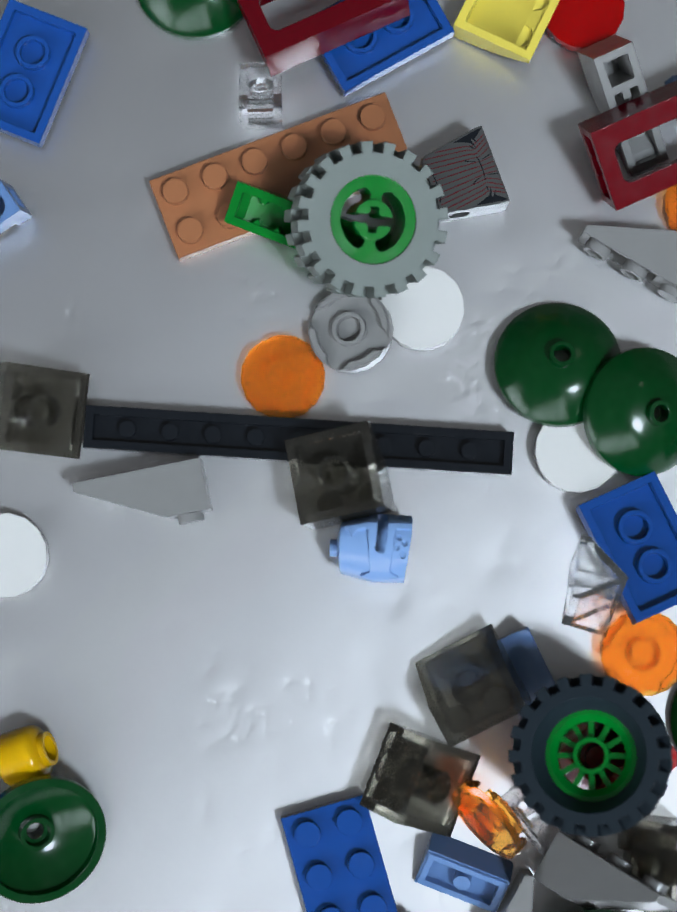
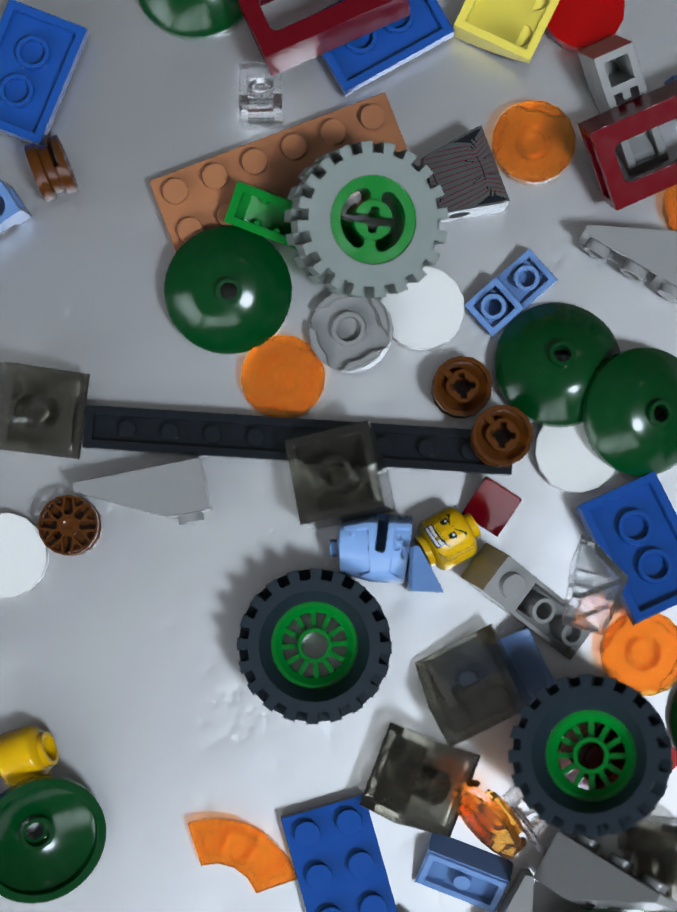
none -> reddish brown wheel [24,135,79,203]
none -> reddish brown wheel [38,495,103,556]
none -> dark green dish [164,226,292,354]
none -> clear orange tile [188,817,297,893]
none -> black wheel [237,568,392,724]
none -> medium blue slope [406,546,443,593]
none -> yellow head [413,506,481,571]
none -> reddish brown wheel [431,356,493,419]
none -> light grey slope [460,543,595,660]
none -> dark red slope [461,477,522,537]
none -> medium blue slope [465,248,558,337]
none -> reddish brown wheel [470,404,533,468]
none -> clear orange tile [491,100,576,185]

